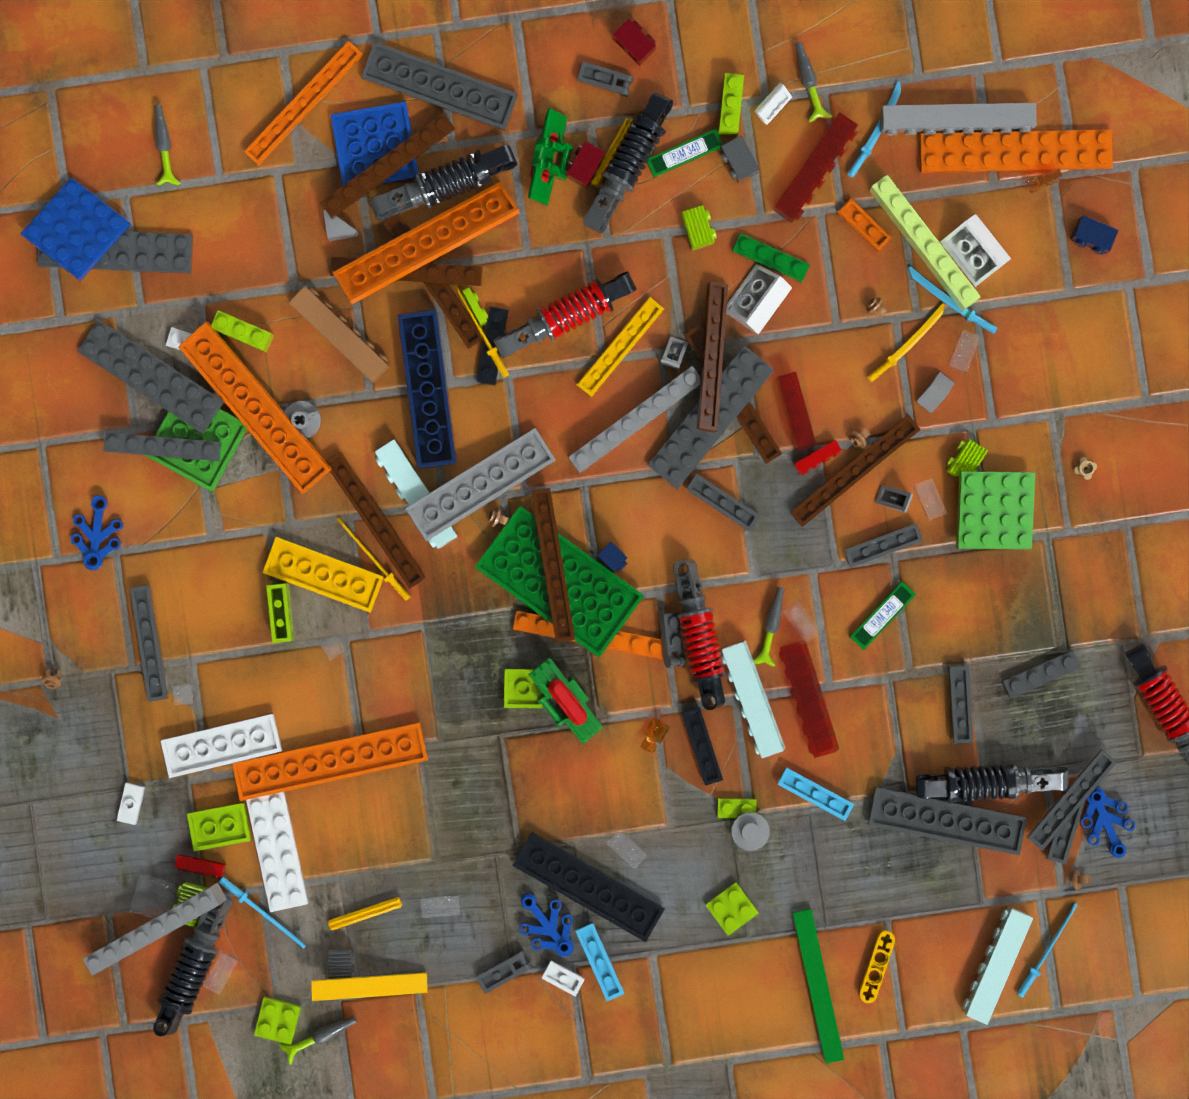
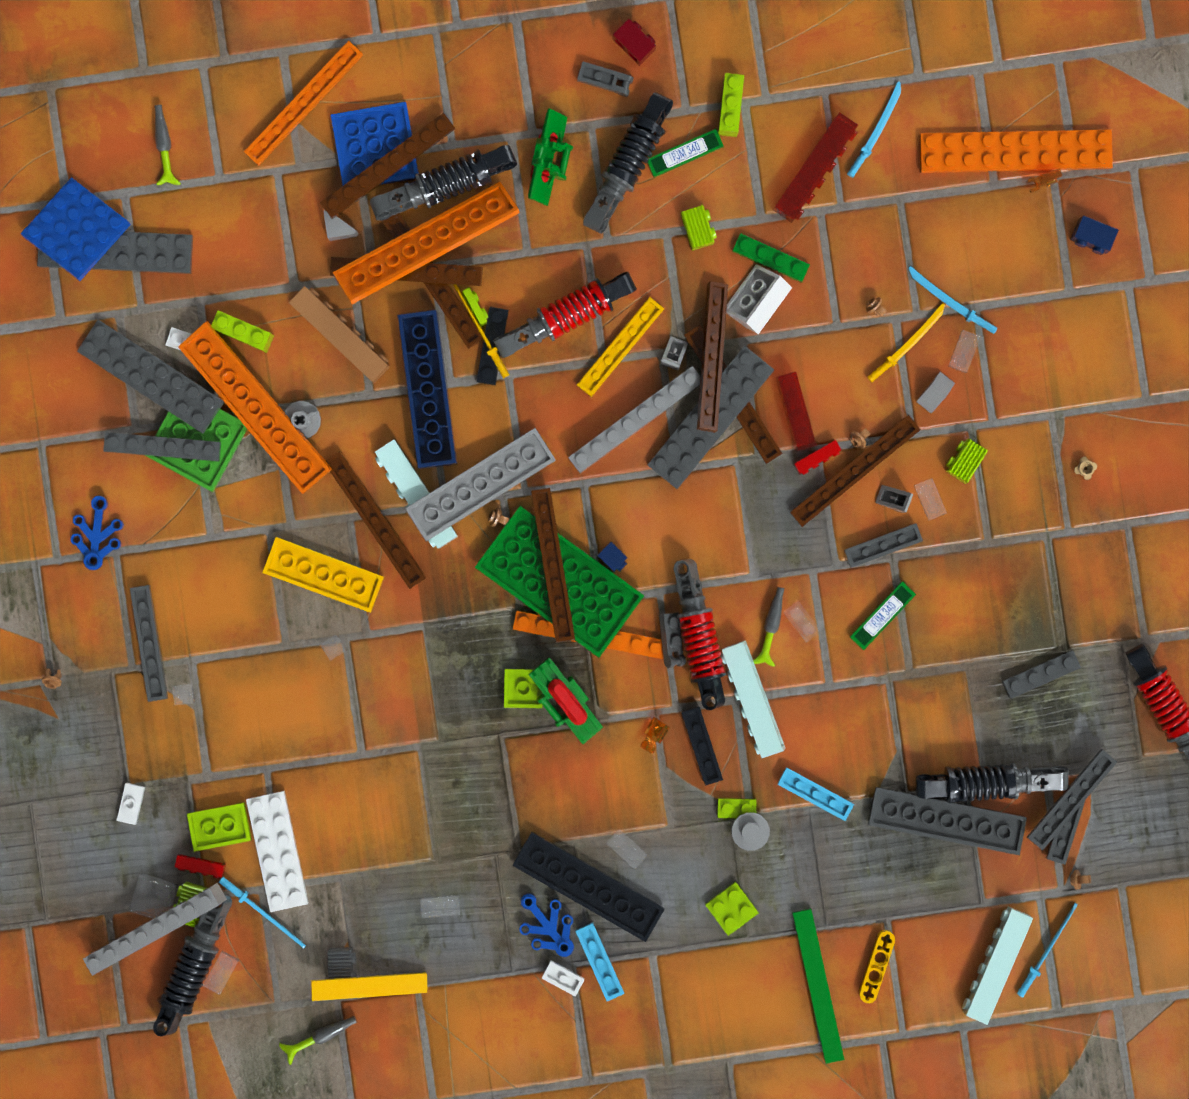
white plate [161,714,283,778] -> none
orange plate [232,722,428,801] -> none
lime plate [254,997,302,1045] -> none
lime brick [266,583,295,643] -> none
yellow axle [328,897,402,930] -> none
yellow sword [337,517,411,601] -> none
dark grey plate [361,41,518,131] -> none
dark grey plate [476,950,532,994] -> none
dark red brick [566,141,606,189] -> none
yellow axle [591,118,632,188] -> none
dark grey plate [686,473,760,532] -> none
dark grey brick [719,135,760,183] -> none
white plate [754,83,792,125] -> none
clear red brick [779,639,840,758] -> none
dark grey piece [795,42,833,122] -> none
orange tile [837,198,892,252] -> none
yellowish green brick [870,175,981,312] -> none
light grey brick [880,103,1037,136] -> none
white slope [940,214,1011,287] -> none
dark grey plate [948,666,973,744] -> none
bright green plate [956,471,1035,549] -> none
blue plant [1080,787,1136,858] -> none

